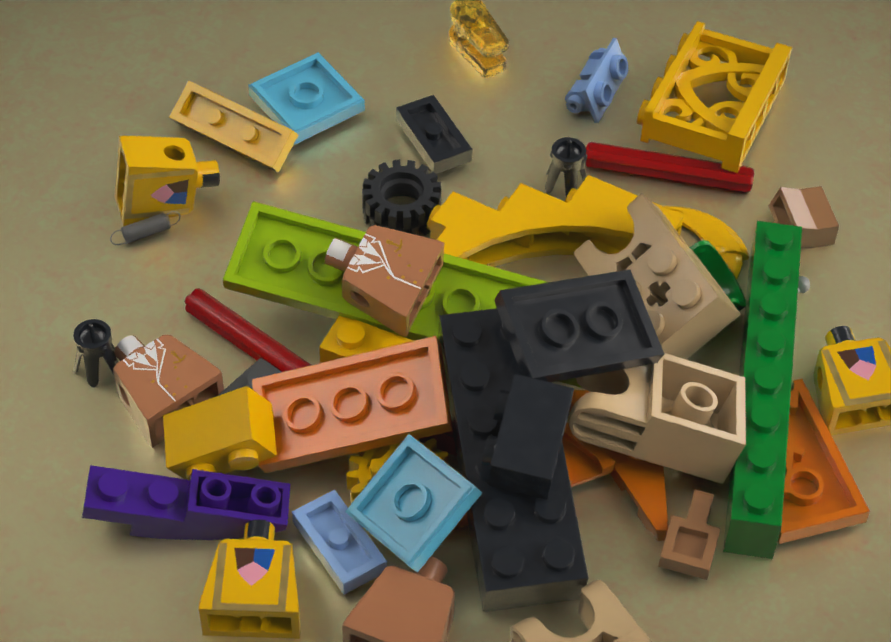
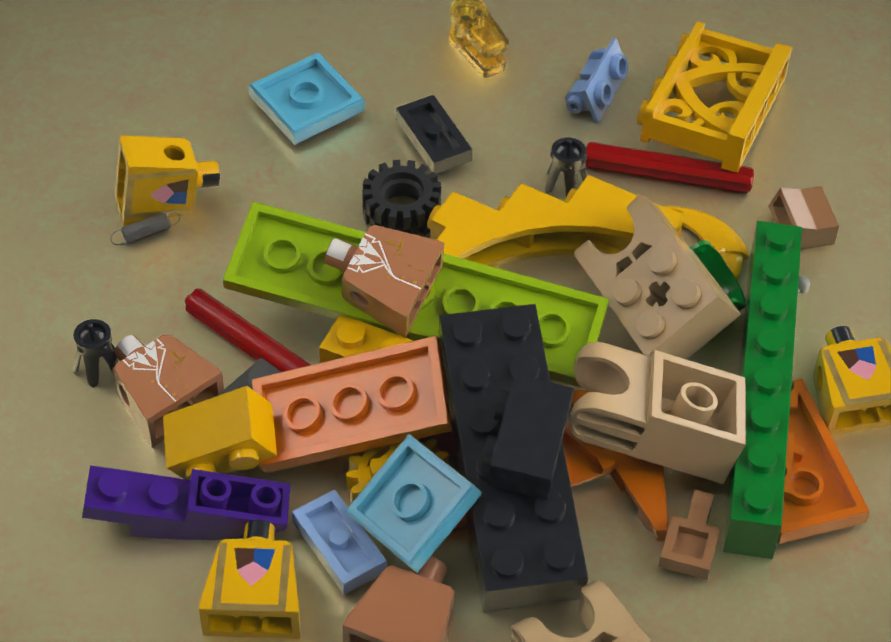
yellow plate [169,80,298,173] -> none
black plate [494,269,664,382] -> none

